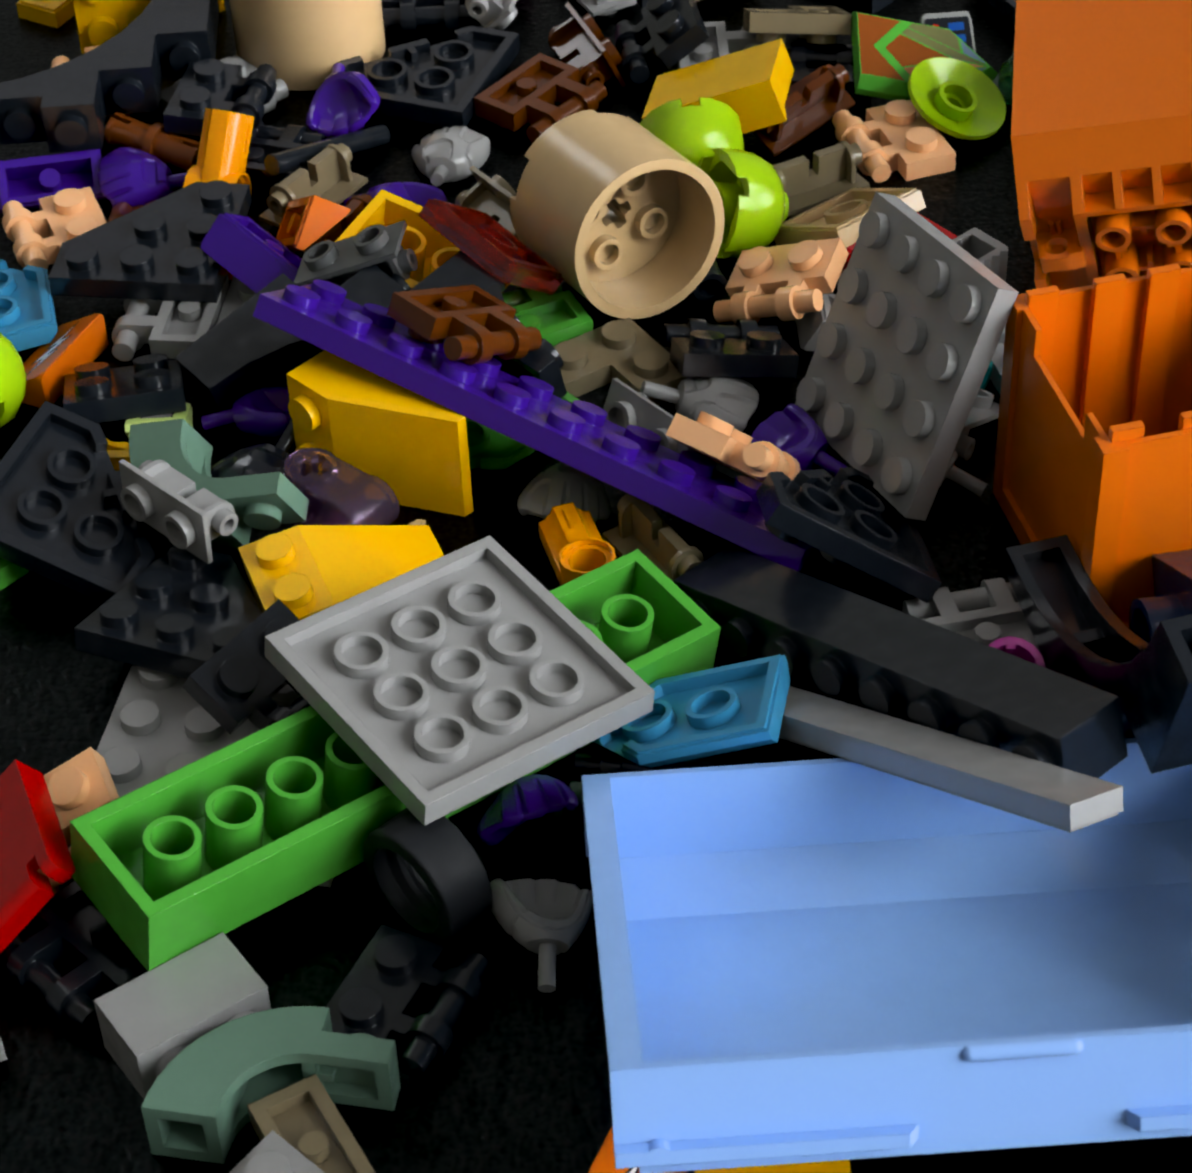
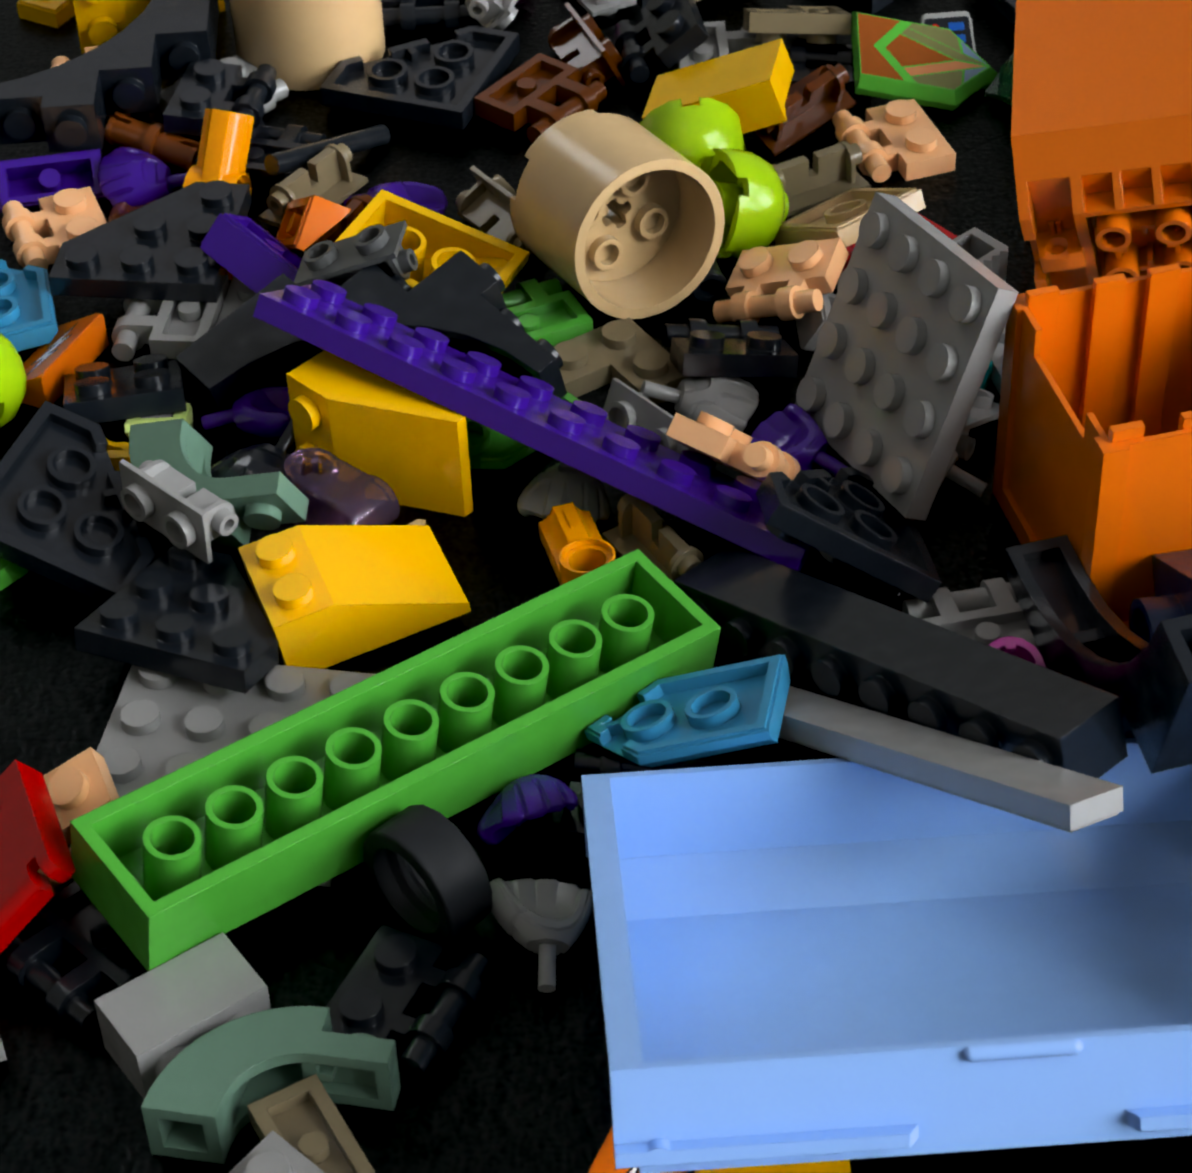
black plate [183,599,311,734] -> none
light grey plate [264,535,655,826] -> none
dark purple piece [306,63,380,137] -> none
reddish brown plate [387,284,542,365] -> none
light grey piece [411,126,491,187] -> none
clear red tile [418,198,564,295] -> none
lime dish [908,57,1006,140] -> none

